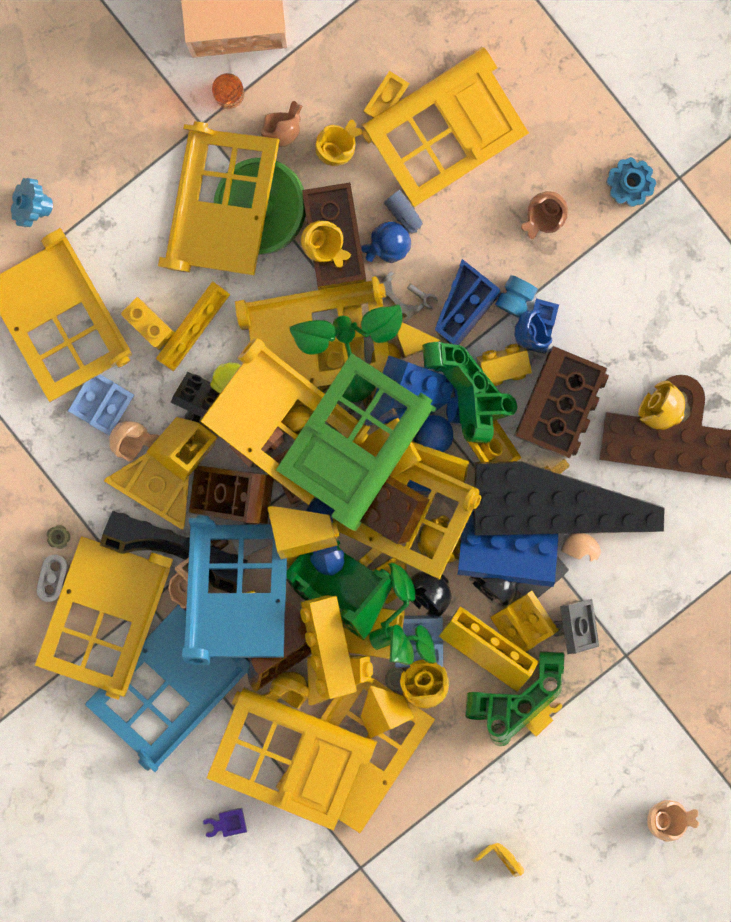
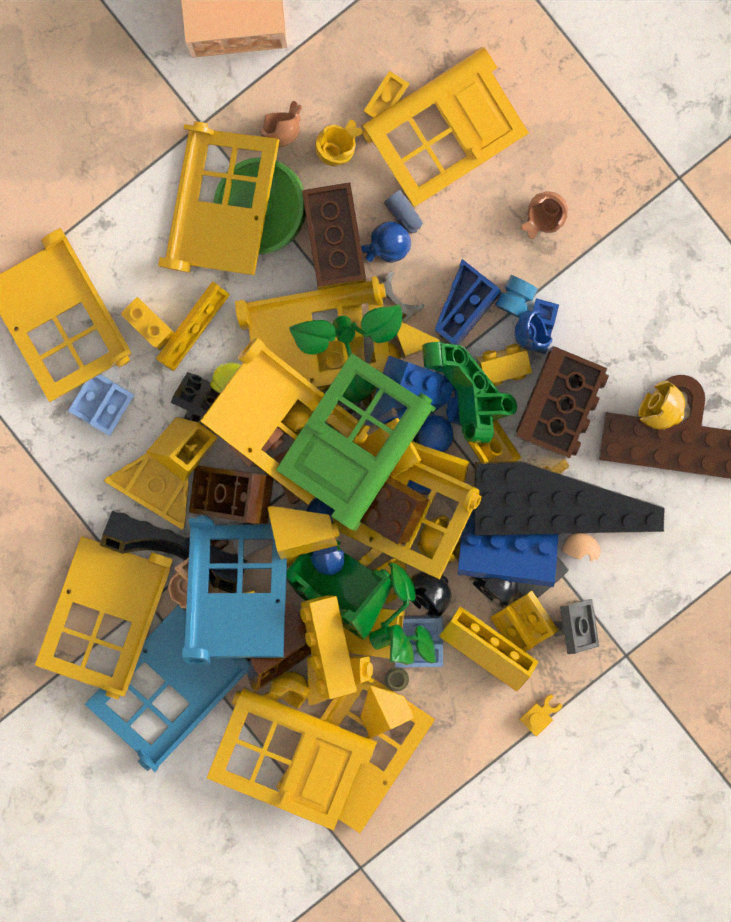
dark azure plant [11,178,53,227] -> none
light grey plate [36,554,68,602] -> none
olive plate [47,525,70,549] -> none
light nougat hat [109,421,159,461] -> none
dark purple plate [203,808,247,837] -> none
clear orange wheel [212,73,245,109] -> none
yellow hat [301,221,351,267] -> none
yellow cylinder [400,659,449,709] -> none
light grey hand [407,283,438,309] -> none
green connector [465,651,565,746] -> none
yellow piece [472,843,524,877] -> none
dark azure plant [606,157,656,207] -> none
light nougat hat [647,800,699,842] -> none

